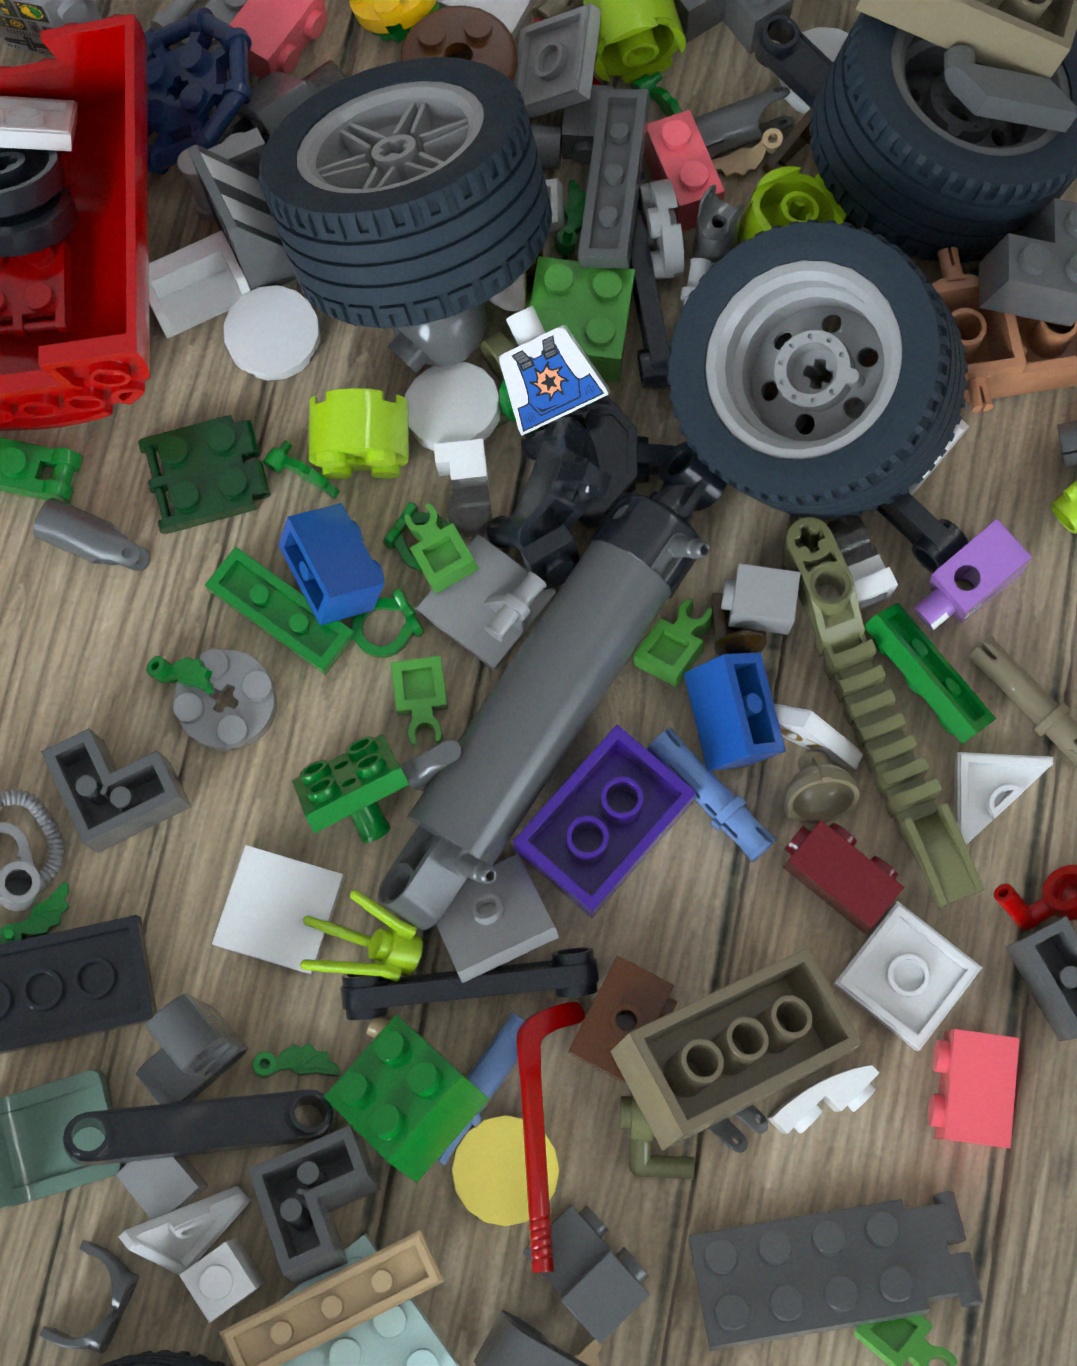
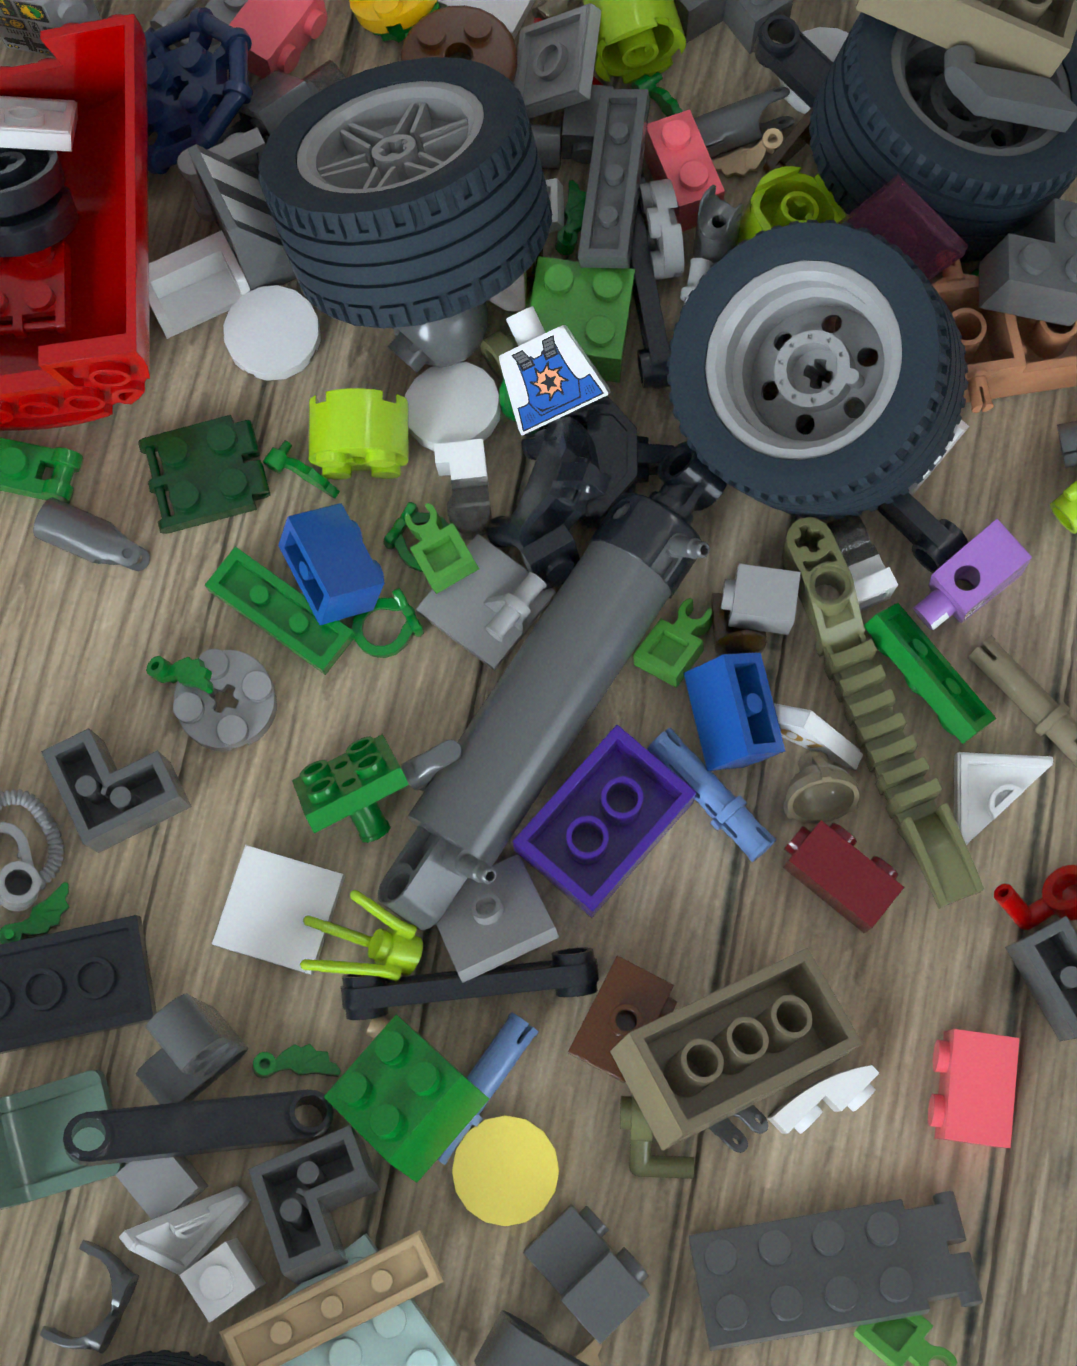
bright green plate [390,656,448,748] -> none
red piece [516,1002,585,1273] -> none
white tile [833,901,983,1051] -> none
none -> clear pink tile [837,175,968,280]

